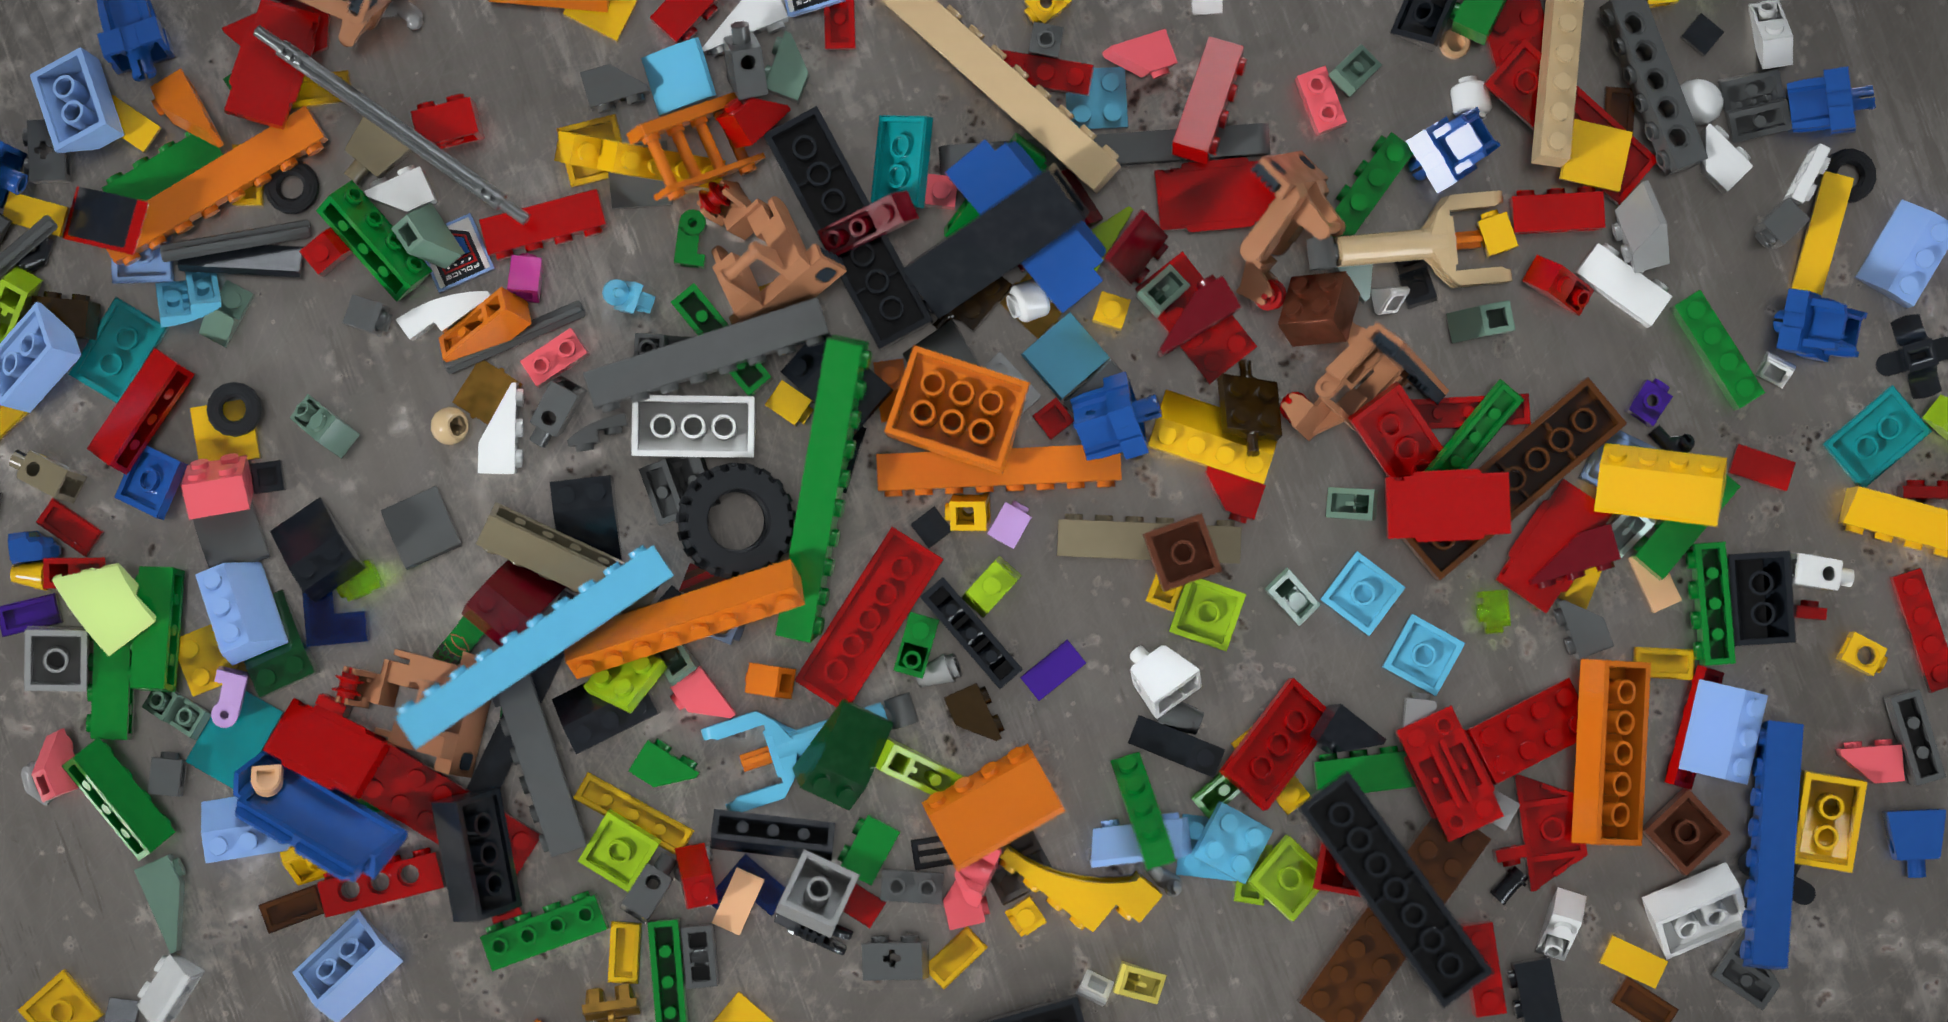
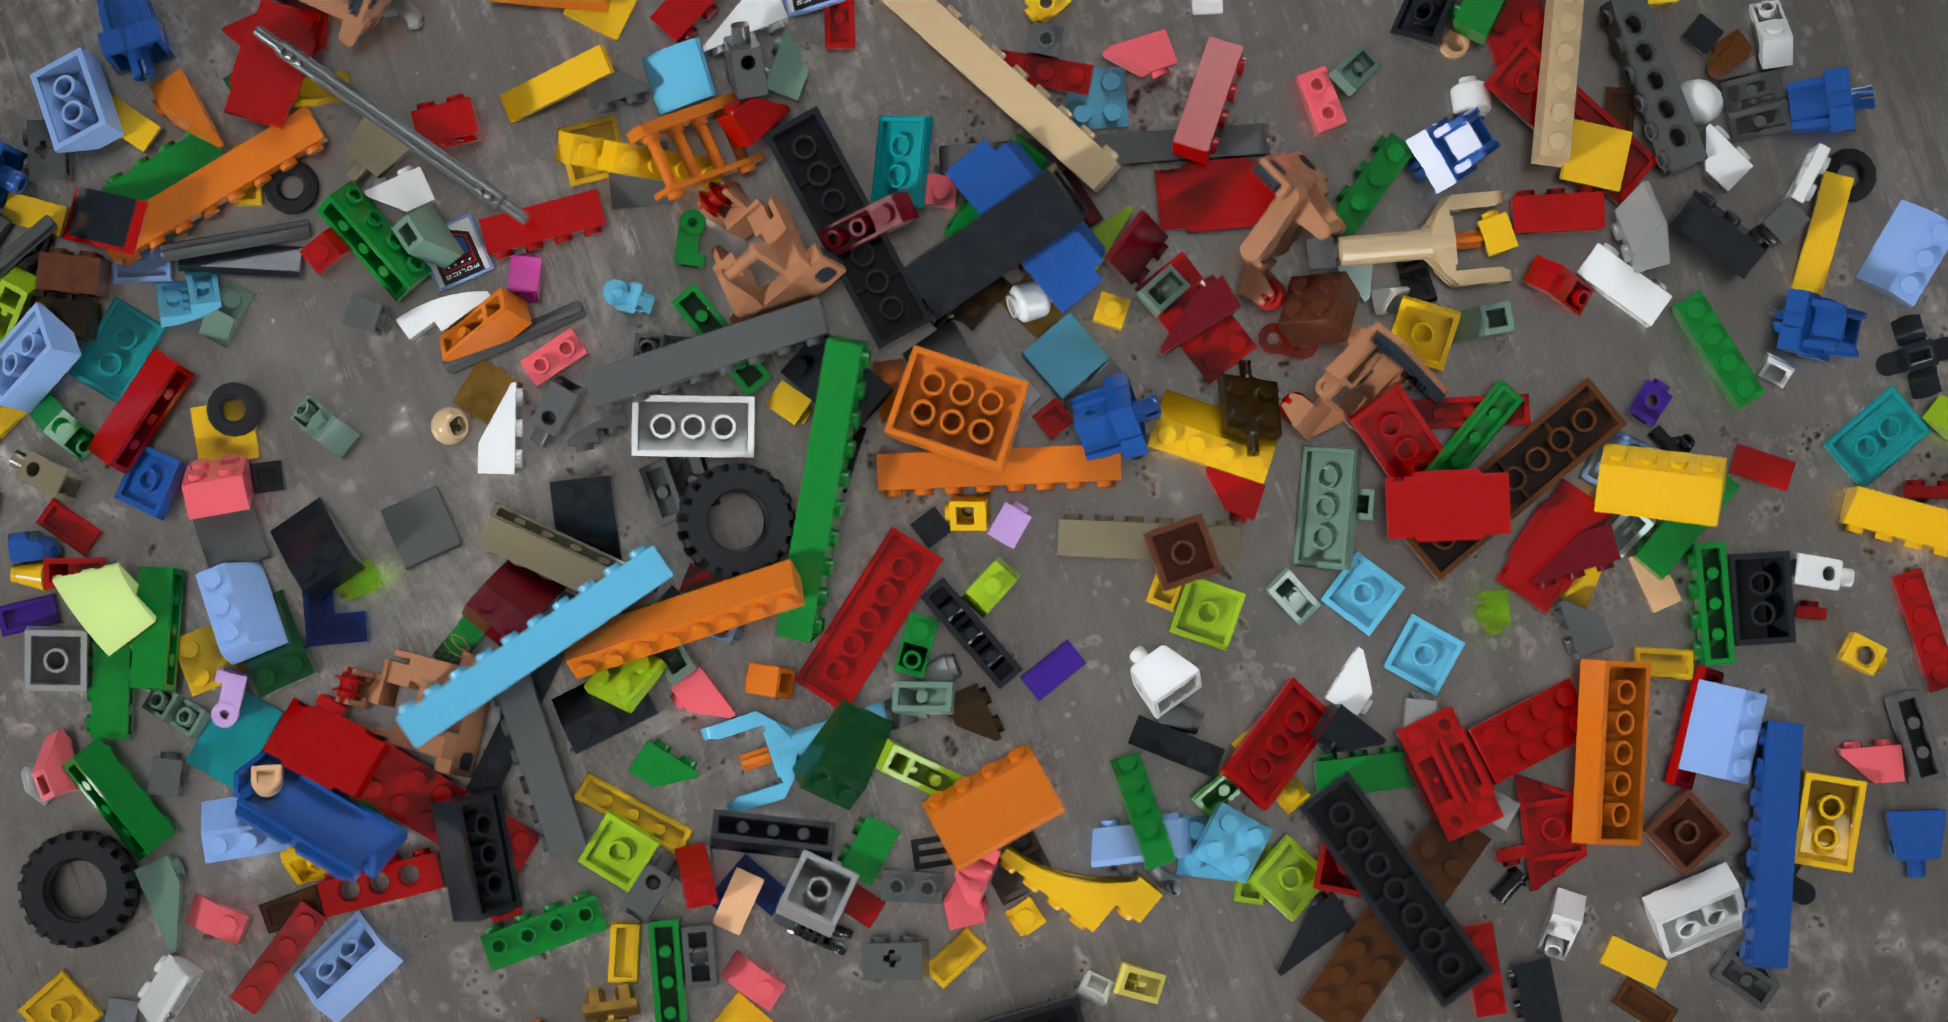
none -> black tyre [17,830,141,949]
none -> green slope [29,393,96,463]
none -> copper brick [36,247,111,299]
none -> coral slope [185,893,253,945]
none -> red plate [230,899,327,1015]
none -> yellow tile [499,44,615,123]
none -> coral slope [720,950,787,1011]
none -> sand green slope [891,681,956,719]
none -> clear red plate [1258,323,1319,359]
none -> black slope [1275,891,1355,976]
none -> sand green tile [1293,445,1362,571]
none -> white slope [1323,647,1373,716]
none -> yellow plate [1391,295,1461,371]
none -> black slope [1670,189,1769,279]
none -> reddish brown rock [1707,29,1755,80]

